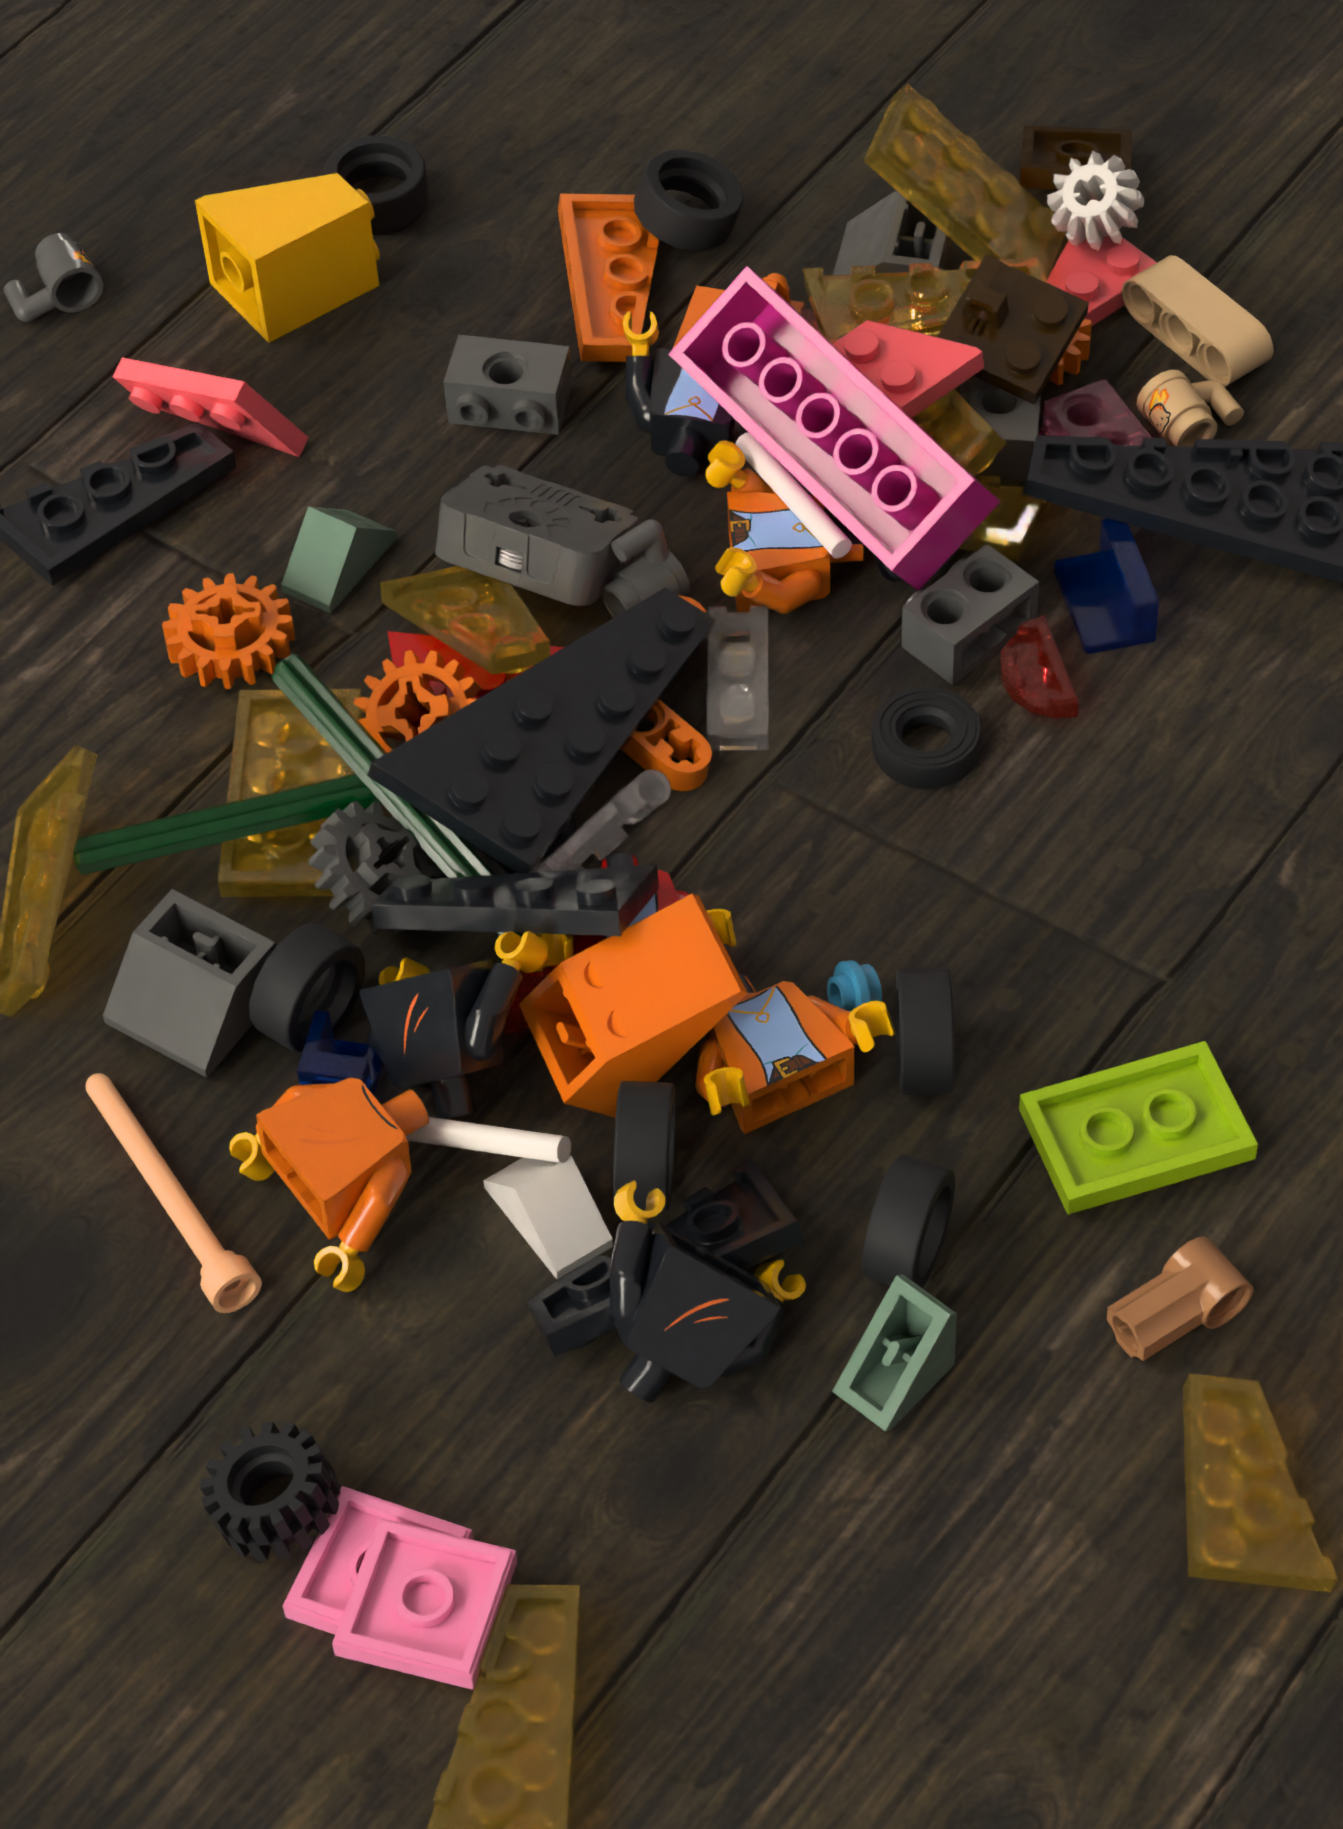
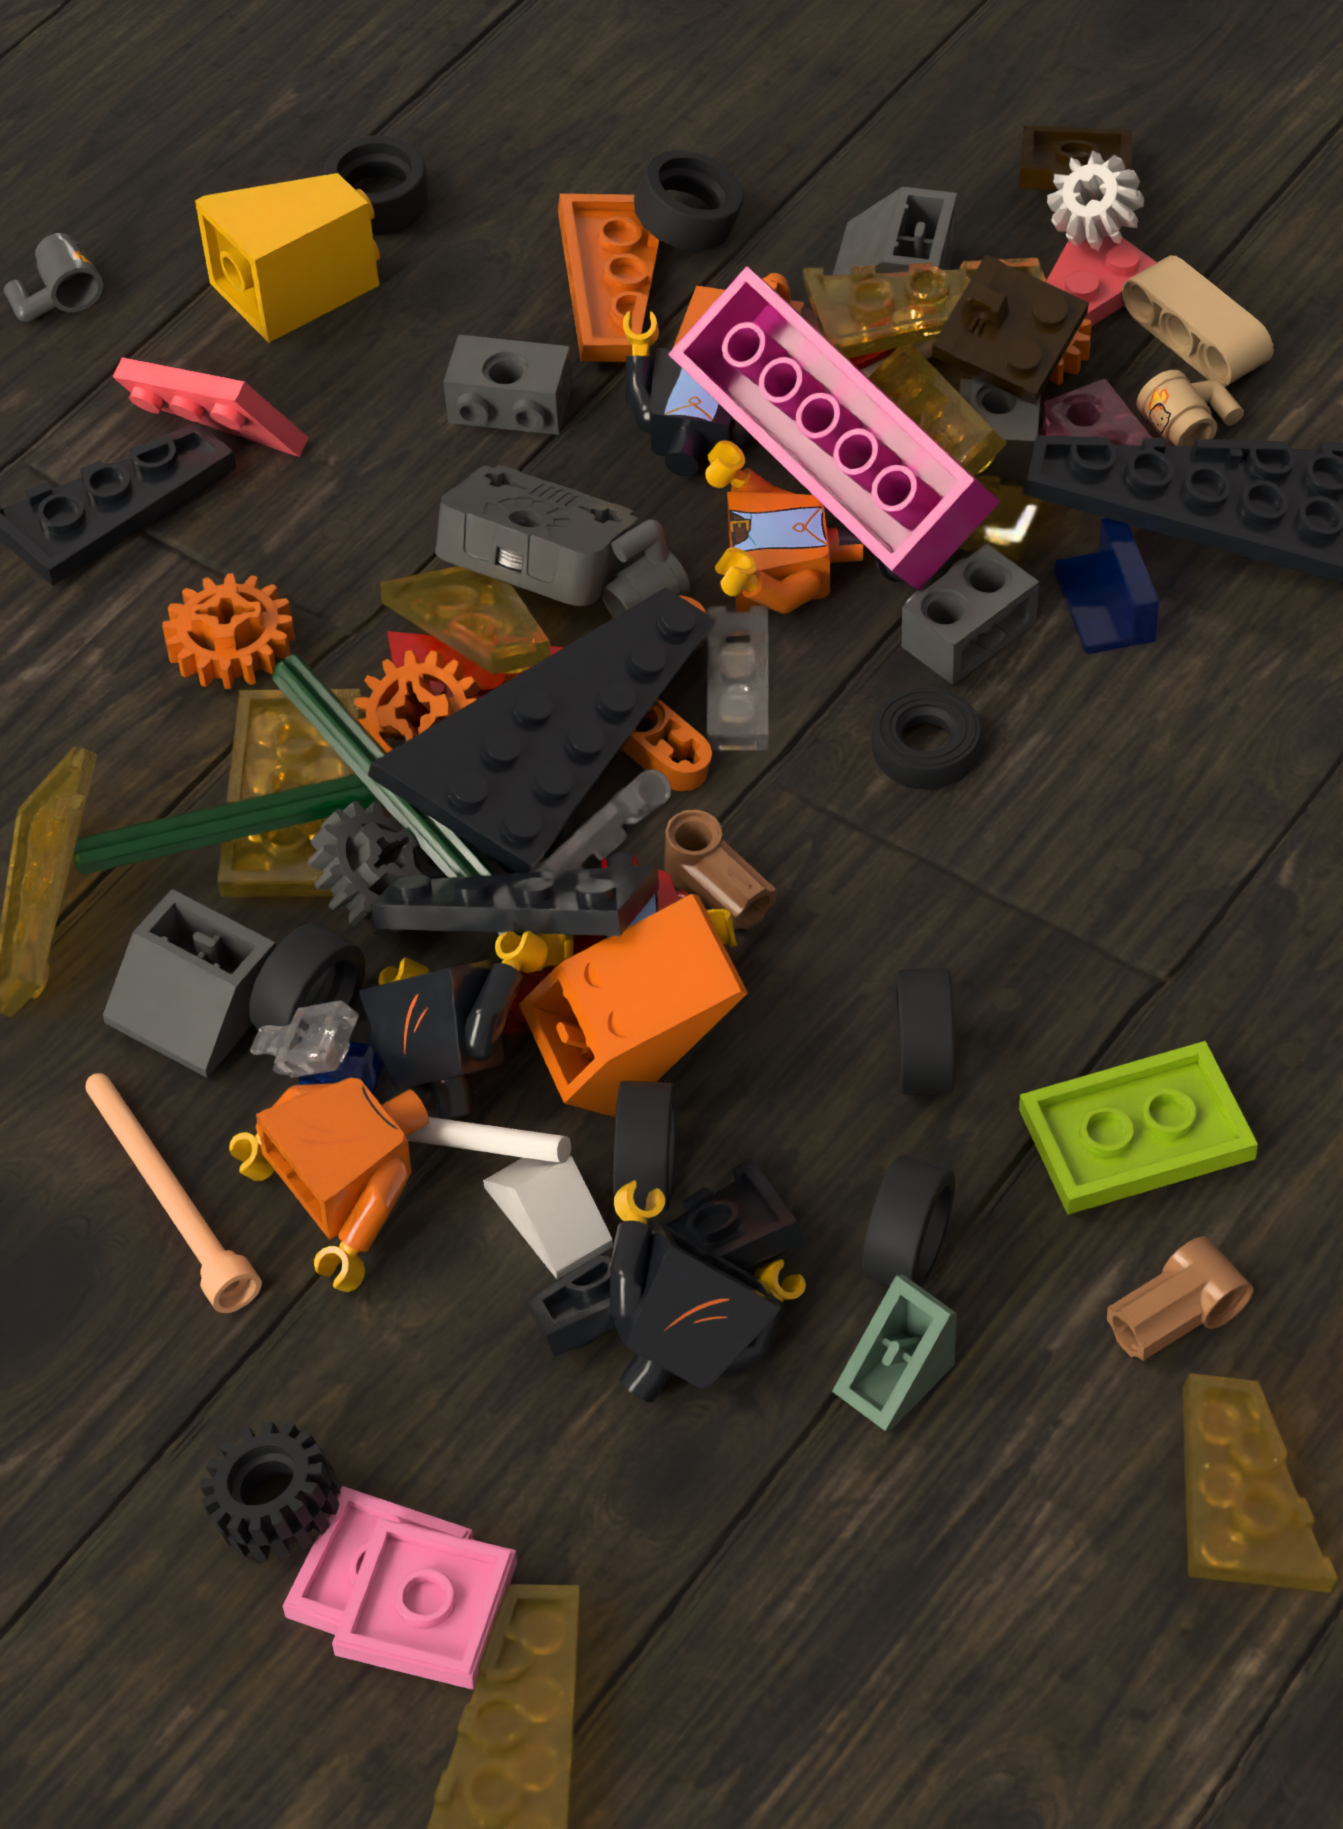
sand green slope [281,506,397,614] -> none
torso [695,974,896,1134] -> none
white bar [735,432,852,558] -> none
dark azure plate [827,960,882,1011] -> none
coral wing [833,320,985,418] -> none
clear yellow plate [863,83,1066,282] -> none
clear red plate [1000,615,1079,718] -> none
none -> clear plate [250,1000,359,1078]
none -> medium nougat piece [664,809,777,931]

